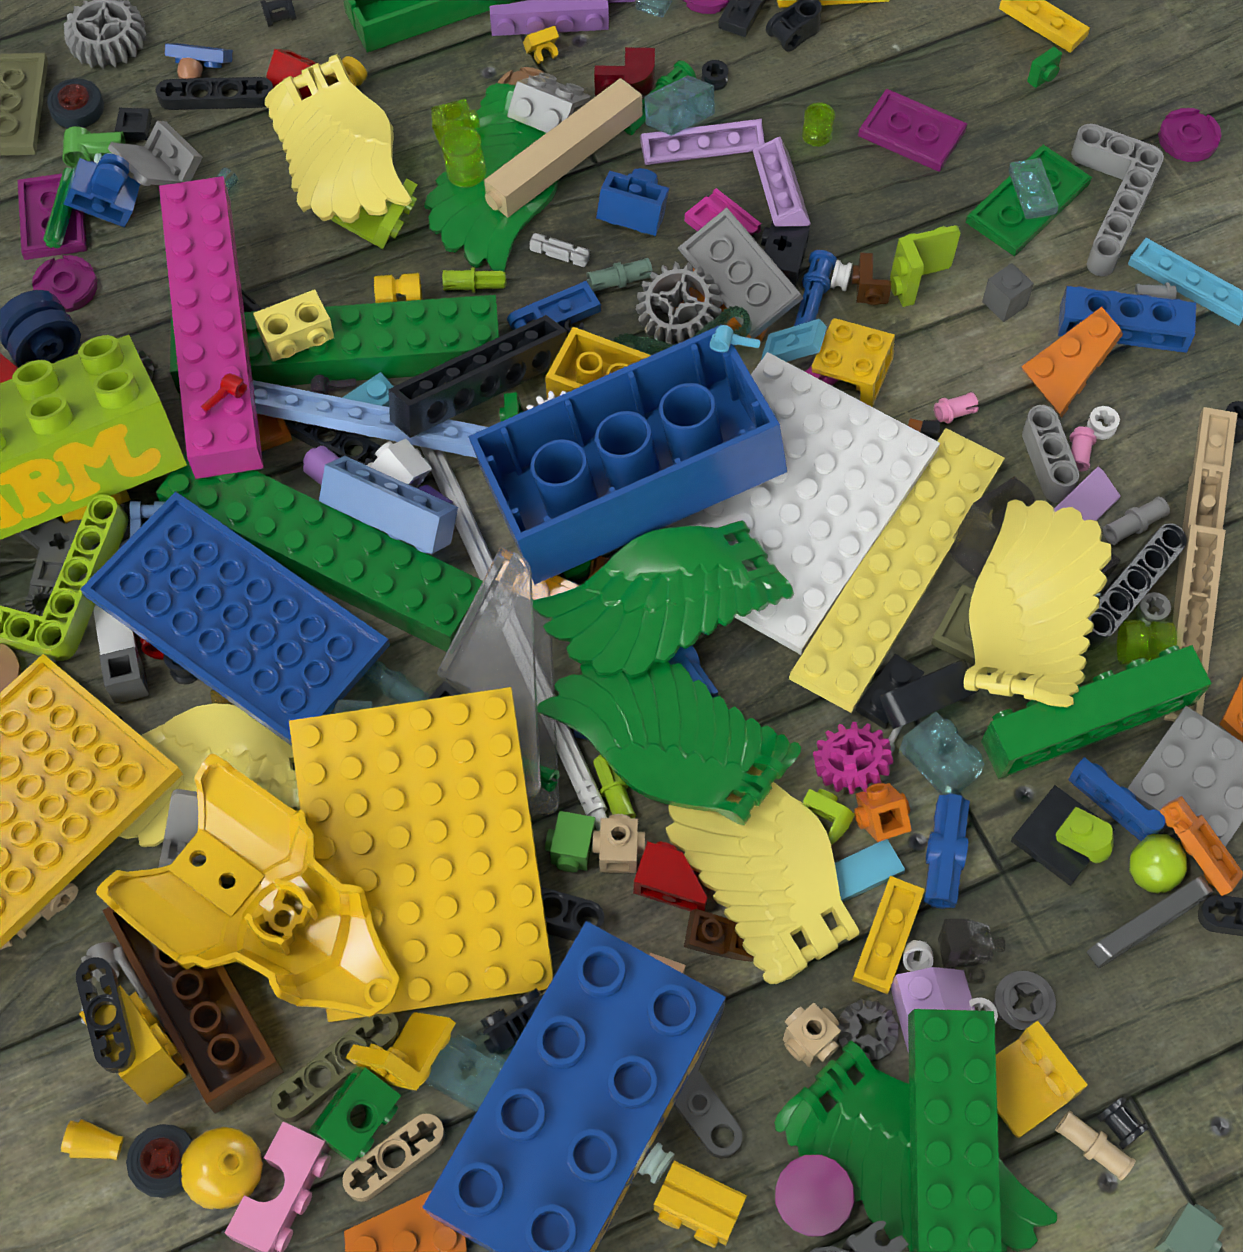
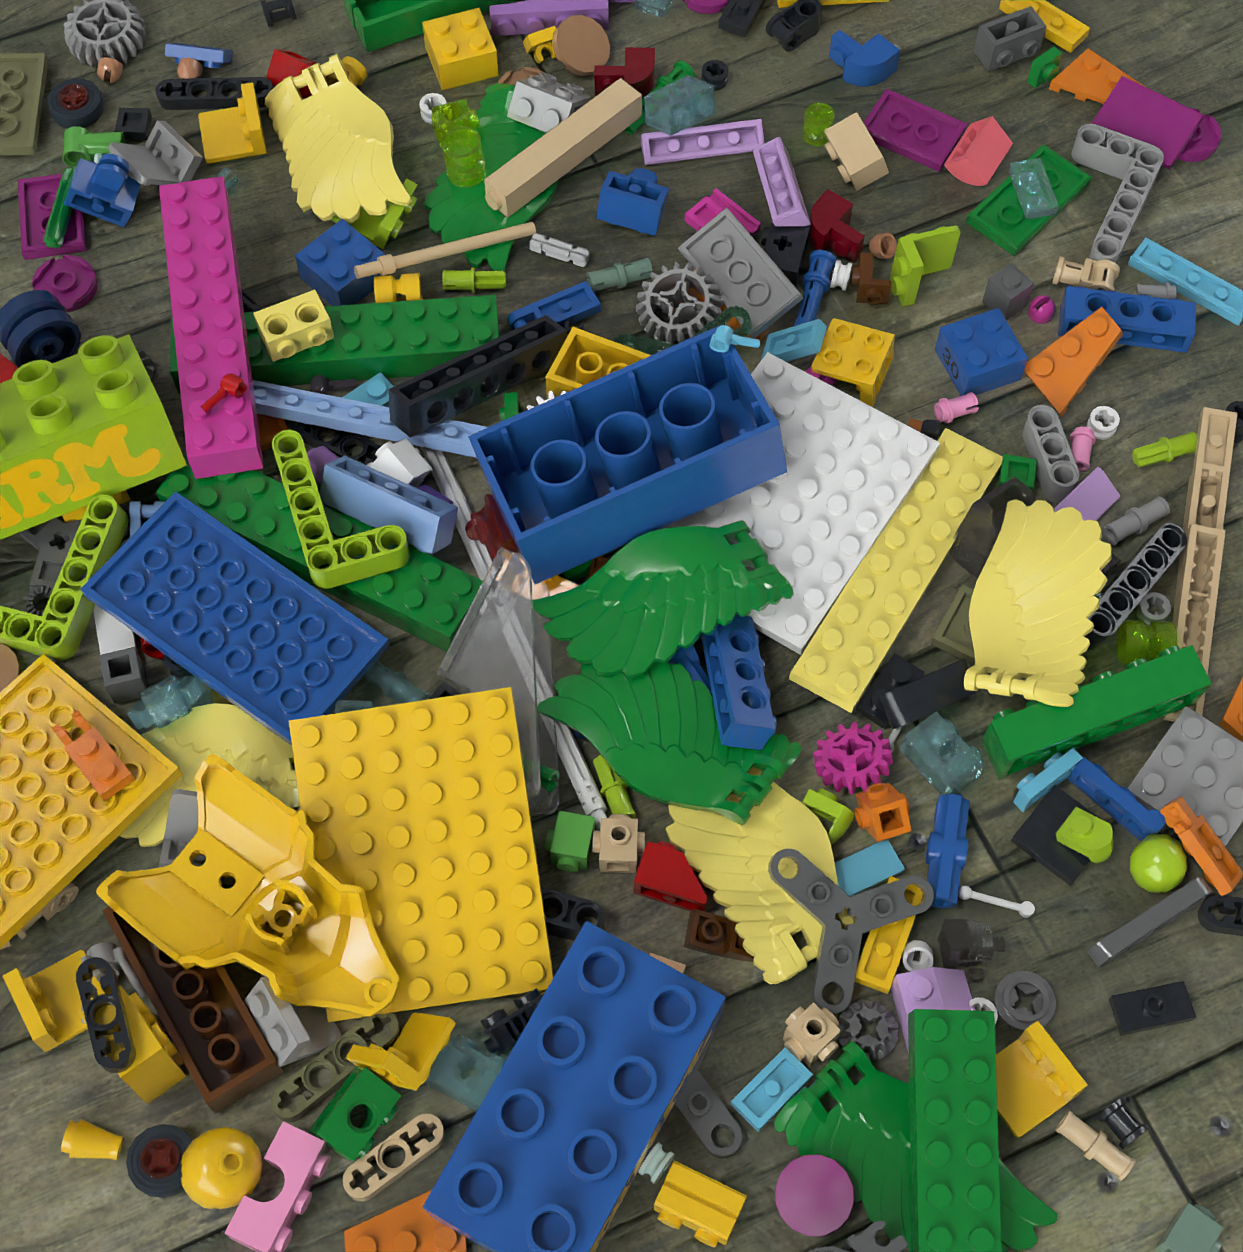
none -> yellow bracket [2,950,105,1052]
none -> orange hinge [52,710,135,802]
none -> nougat hinge [97,57,123,84]
none -> clear light blue gear [127,675,205,729]
none -> yellow bracket [198,82,267,163]
none -> light grey bracket [243,977,342,1067]
none -> lime beam [272,430,410,589]
none -> blue brick [295,219,389,306]
none -> tan bar [354,222,536,279]
none -> white bush [419,93,448,124]
none -> yellow brick [422,8,499,91]
none -> clear red hips [465,494,519,563]
none -> medium nougat tile [552,15,610,76]
none -> blue brick [701,614,777,750]
none -> medium azure plate [730,1047,813,1132]
none -> dark grey piece [768,849,934,1013]
none -> dark red brick [809,189,865,263]
none -> tan brick [824,112,889,191]
none -> blue brick [829,30,900,87]
none -> nougat hinge [869,233,897,259]
none -> blue brick [935,308,1028,396]
none -> coral brick [944,116,1013,186]
none -> white hinge [958,886,1035,918]
none -> dark grey brick [974,6,1047,71]
none -> green plate [998,454,1037,494]
none -> medium azure plate [1013,748,1083,812]
none -> dark pink hinge [1028,295,1055,324]
none -> orange wing [1049,48,1147,104]
none -> tan connector [1052,256,1120,291]
none -> magenta tile [1091,76,1203,170]
none -> black plate [1109,981,1196,1036]
none -> lime axle [1132,431,1197,467]

